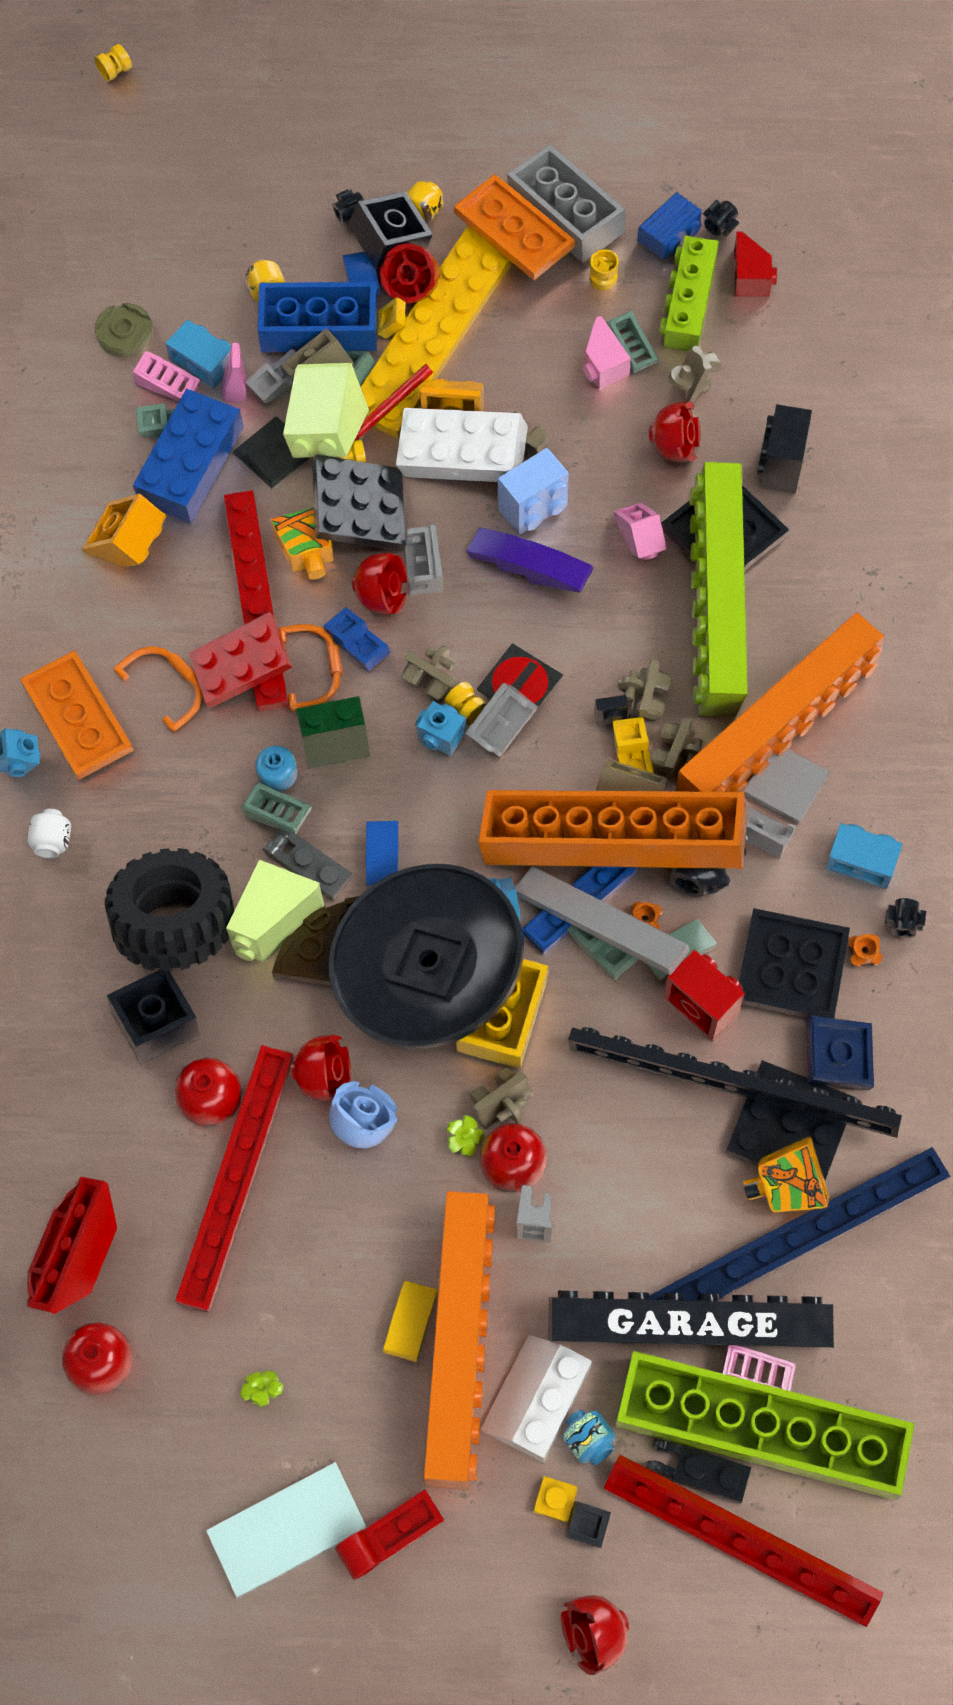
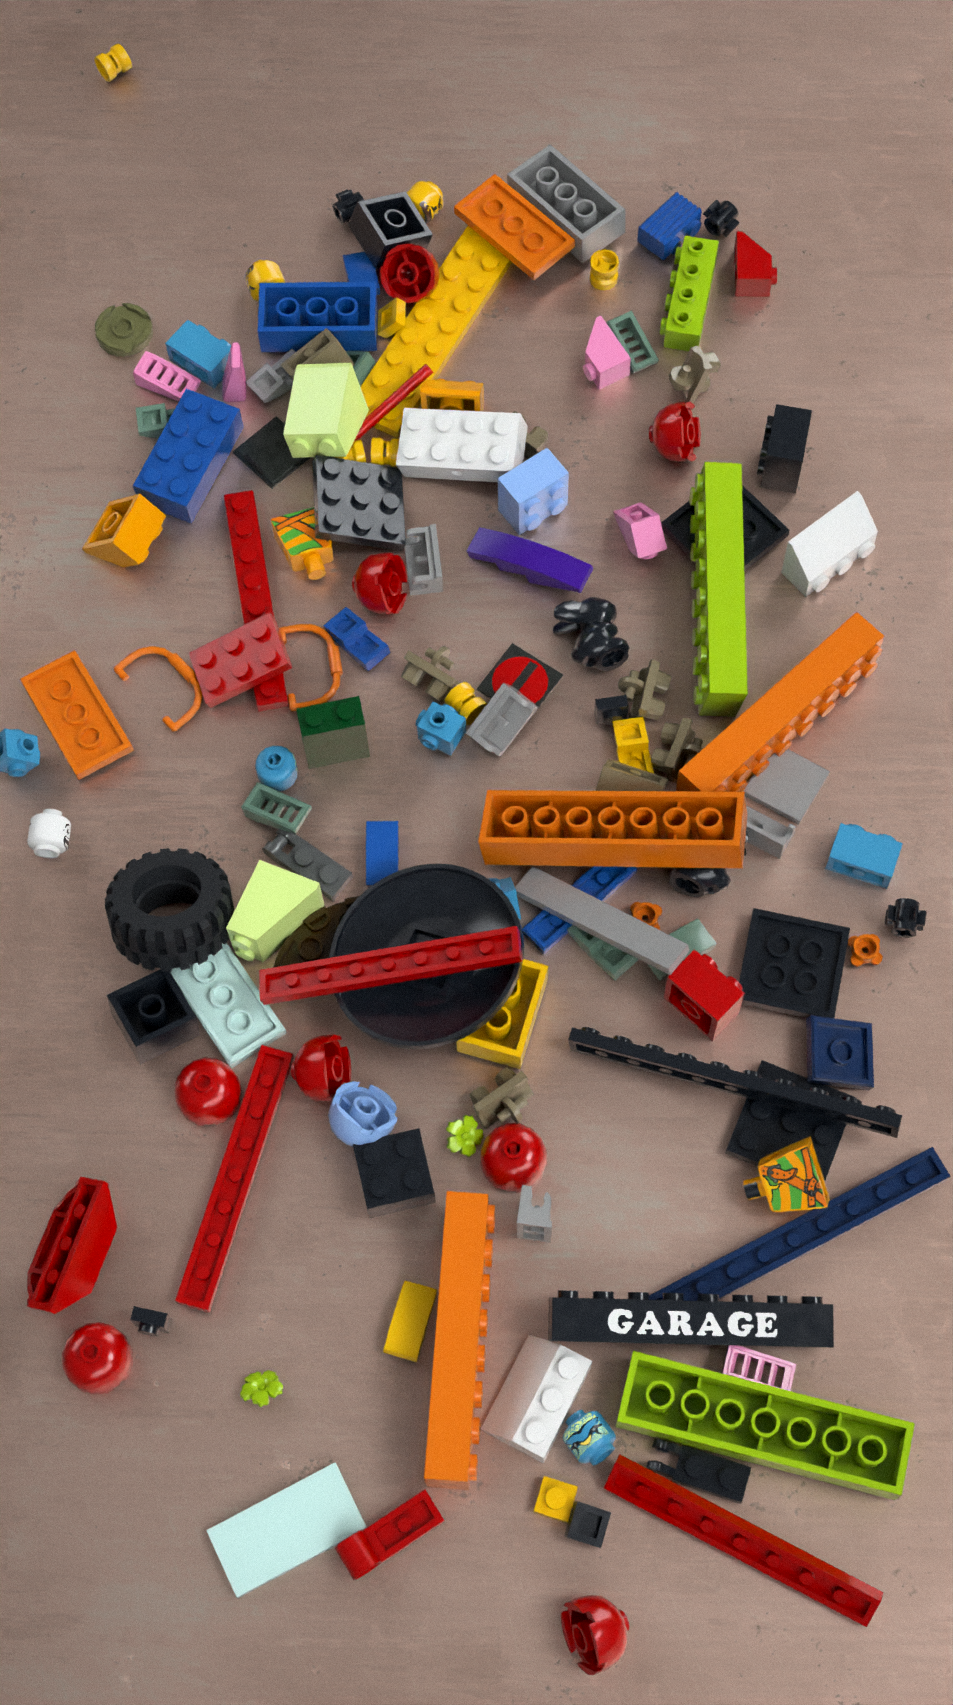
none -> black plate [130,1306,172,1336]
none -> light aqua tile [171,943,287,1068]
none -> red plate [259,926,523,1005]
none -> black brick [353,1128,436,1218]
none -> yellow wheel [371,437,400,468]
none -> black animal [553,597,630,671]
none -> white slope [781,491,878,597]

